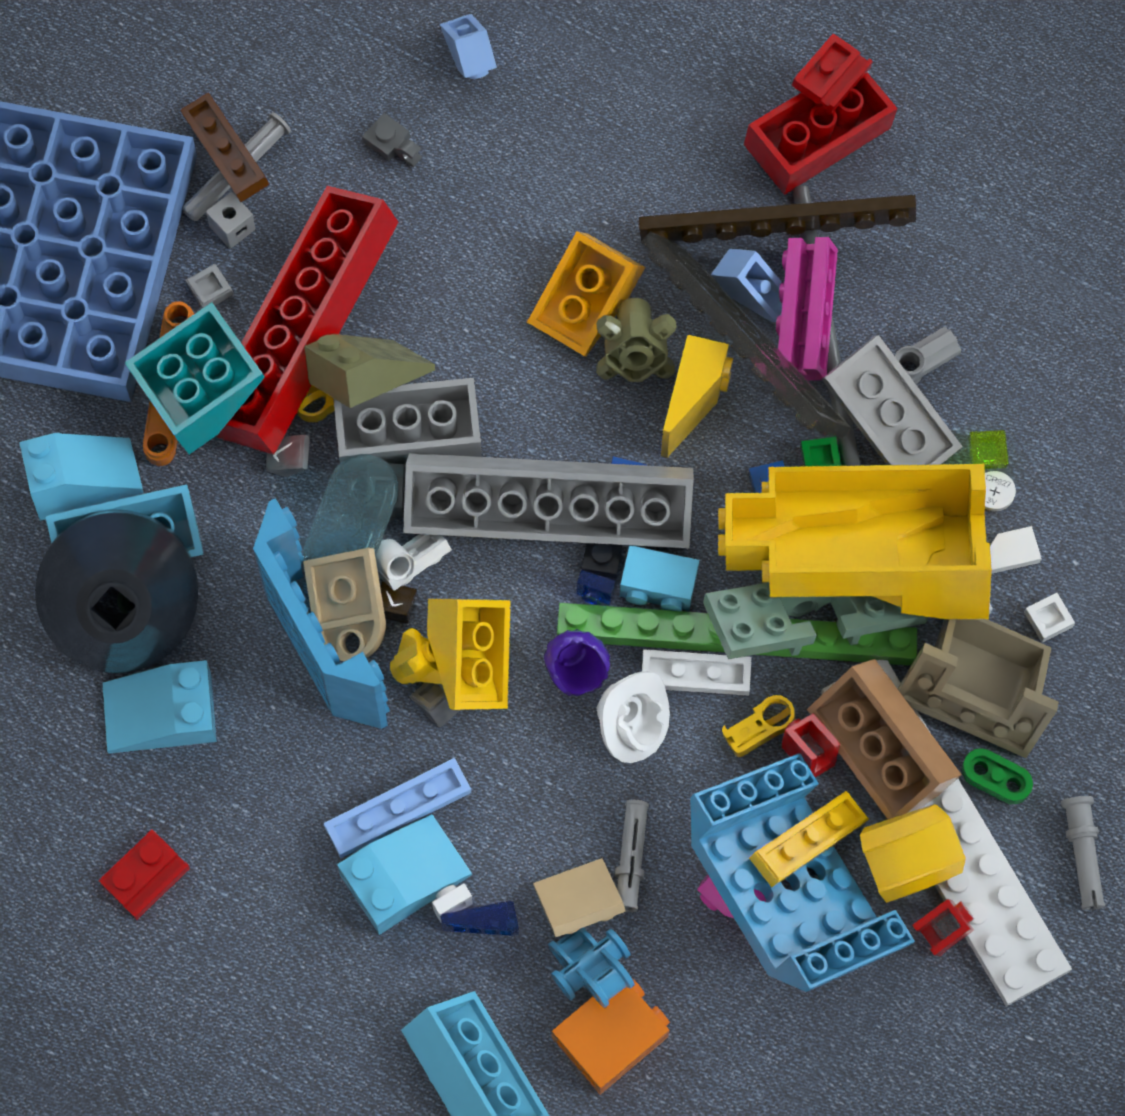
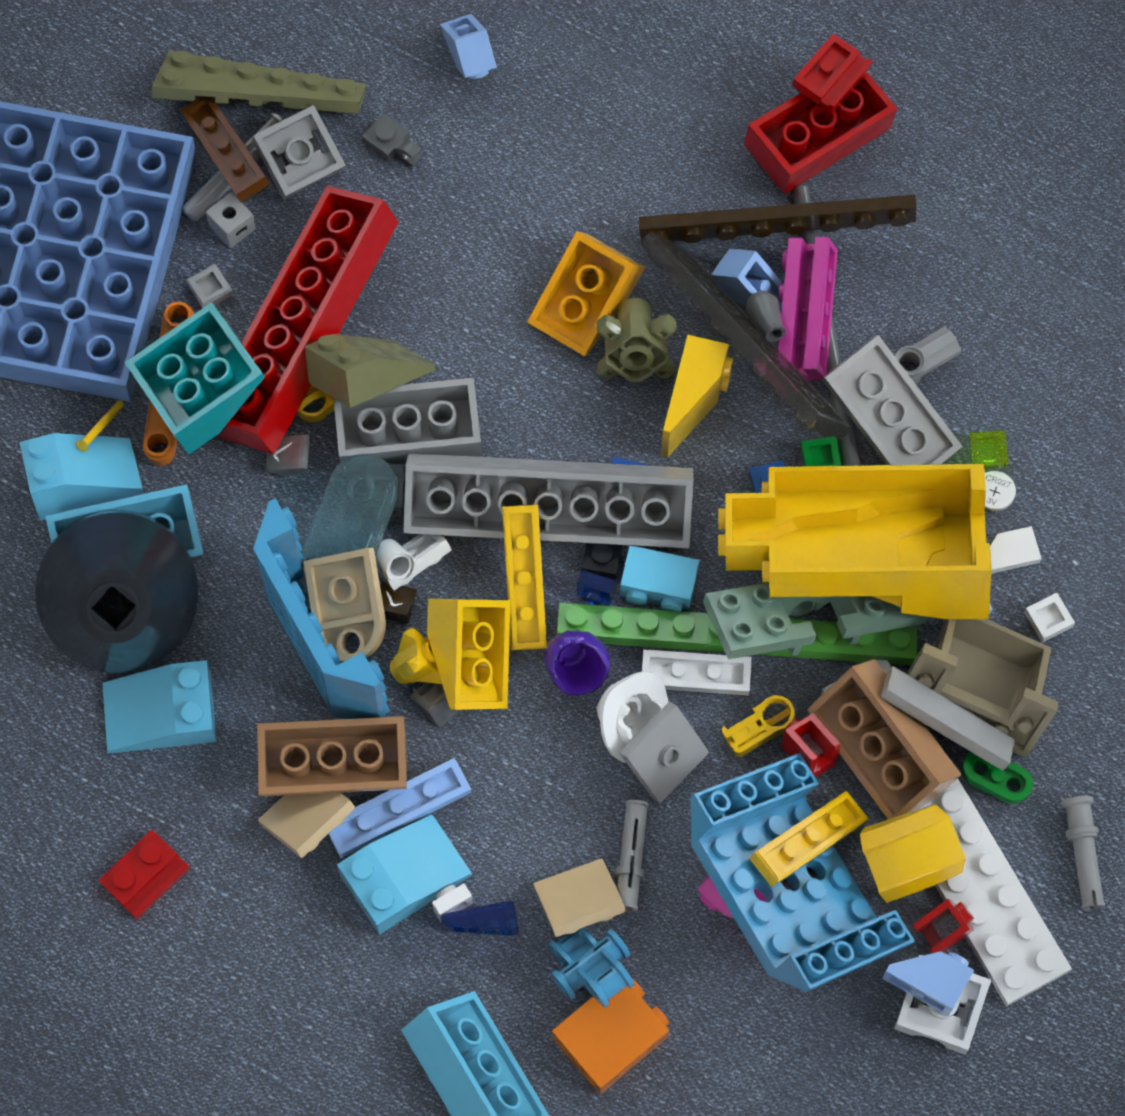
none -> yellow piece [76,400,124,452]
none -> olive wing [152,50,366,114]
none -> light grey brick [252,105,346,200]
none -> medium nougat slope [257,716,407,796]
none -> tan tile [258,792,355,858]
none -> yellow tile [502,504,547,650]
none -> light grey plate [620,702,709,804]
none -> dark grey cone [745,291,786,342]
none -> light grey tile [881,666,1015,770]
none -> light blue slope [882,951,974,1016]
none -> white brick [894,955,991,1055]

